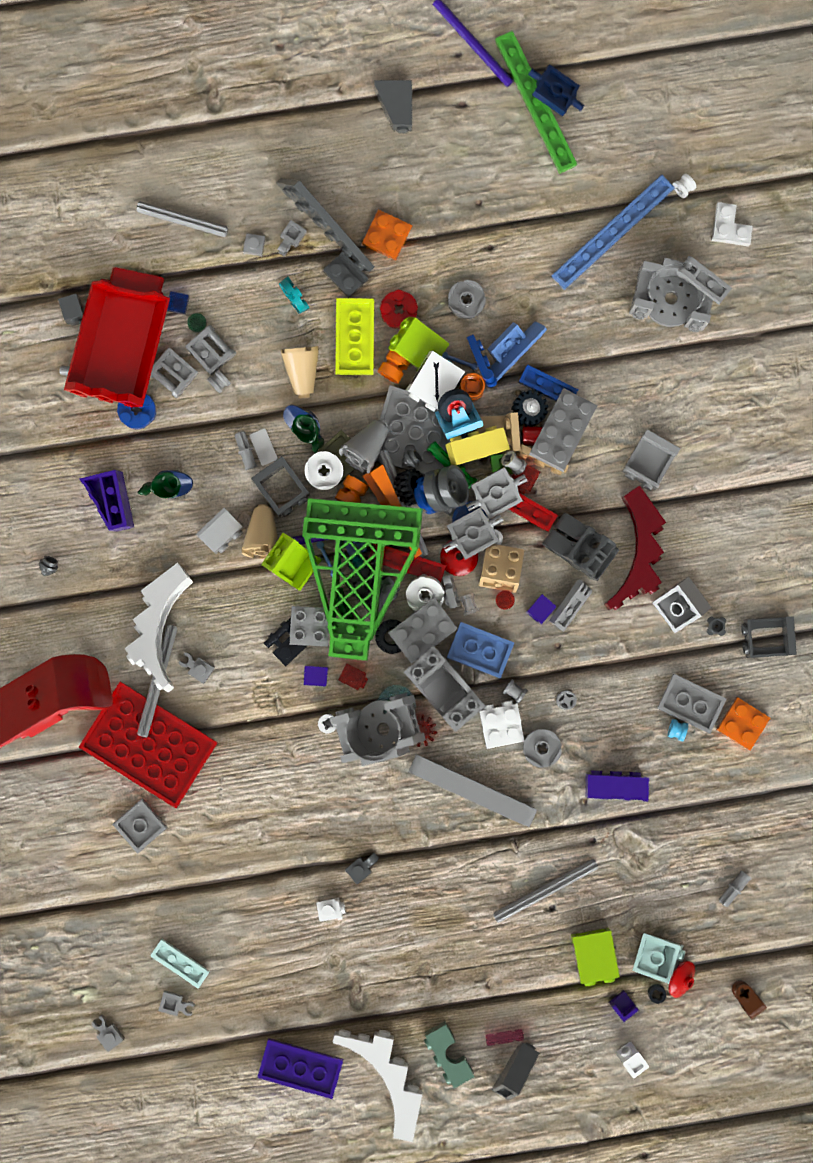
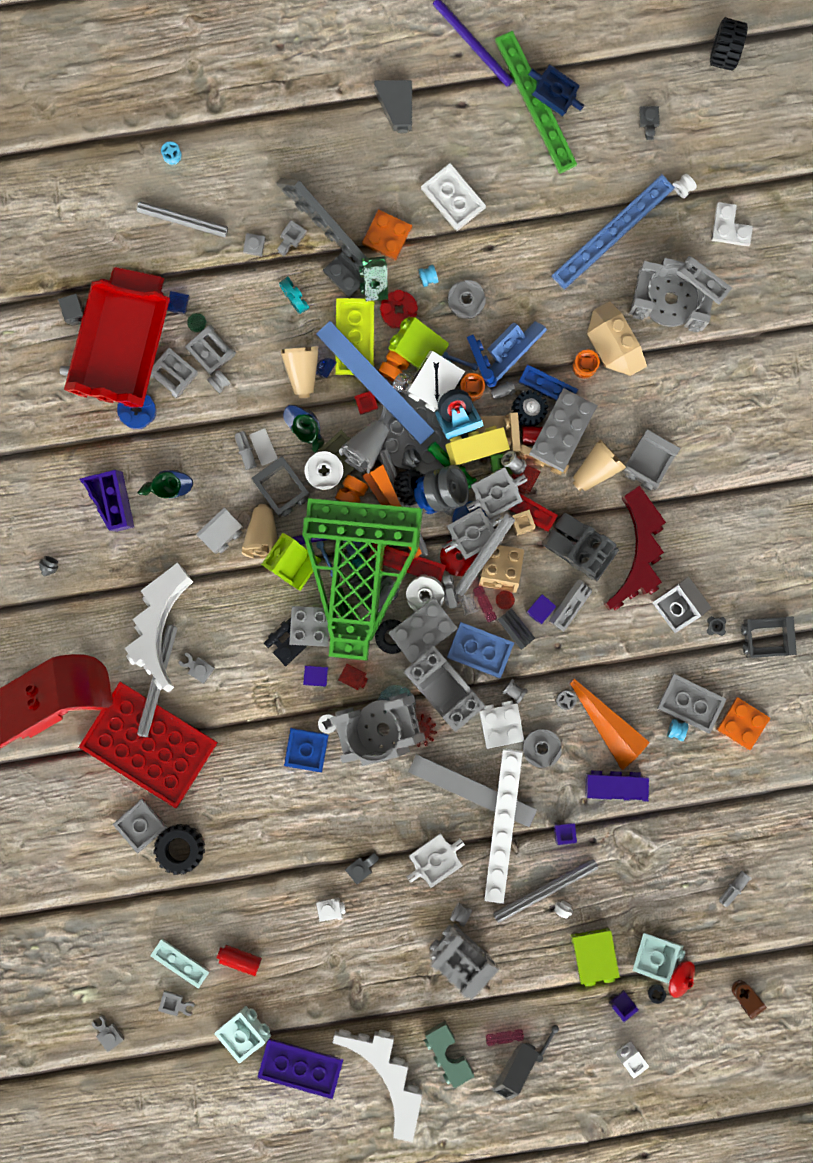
none -> black tyre [153,824,205,875]
none -> medium azure wheel [161,141,182,165]
none -> light aqua plate [214,1006,271,1063]
none -> red brick [217,945,262,976]
none -> blue plate [284,728,329,773]
none -> medium blue tile [316,321,435,445]
none -> clear blue plate [316,358,337,378]
none -> red plate [354,391,378,415]
none -> clear green brick [359,256,388,301]
none -> clear beam [393,370,416,393]
none -> white plate [406,833,465,888]
none -> medium azure wheel [418,264,439,287]
none -> white plate [421,163,486,231]
none -> light grey piece [429,923,499,1000]
none -> light grey wheel [450,902,472,927]
none -> light grey axle [455,514,515,596]
none -> clear pink axle [473,586,497,623]
none -> white plate [484,749,523,904]
none -> light grey pin [490,381,515,400]
none -> dark grey tile [497,608,535,650]
none -> tan panel [512,510,536,536]
none -> dark grey hinge [536,1025,559,1062]
none -> dark purple panel [554,823,577,845]
none -> white plate [554,901,573,918]
none -> orange wedge [570,679,650,770]
none -> orange wheel [572,349,600,379]
none -> tan cone [573,439,626,491]
none -> tan wedge [587,301,647,376]
none -> dark grey plate [639,106,660,140]
none -> black tyre [710,17,748,71]

